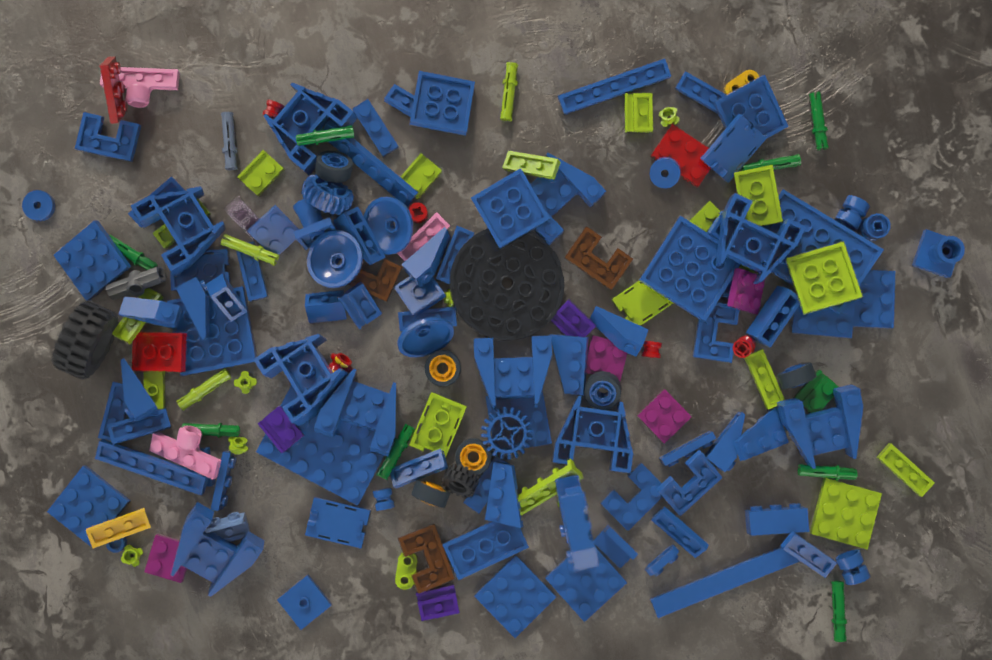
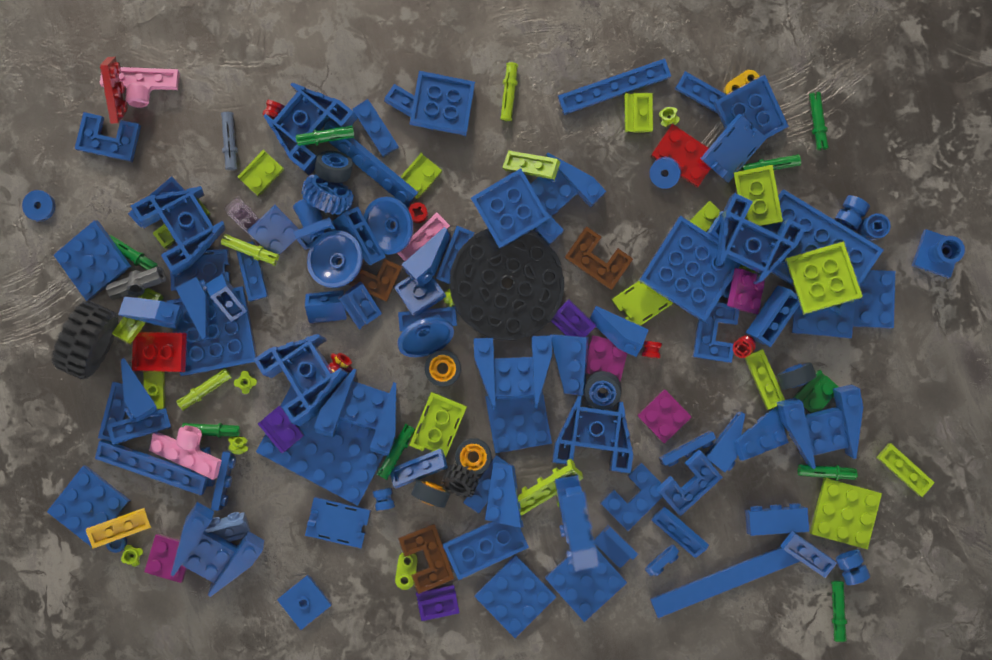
blue gear [481,407,533,460] -> none

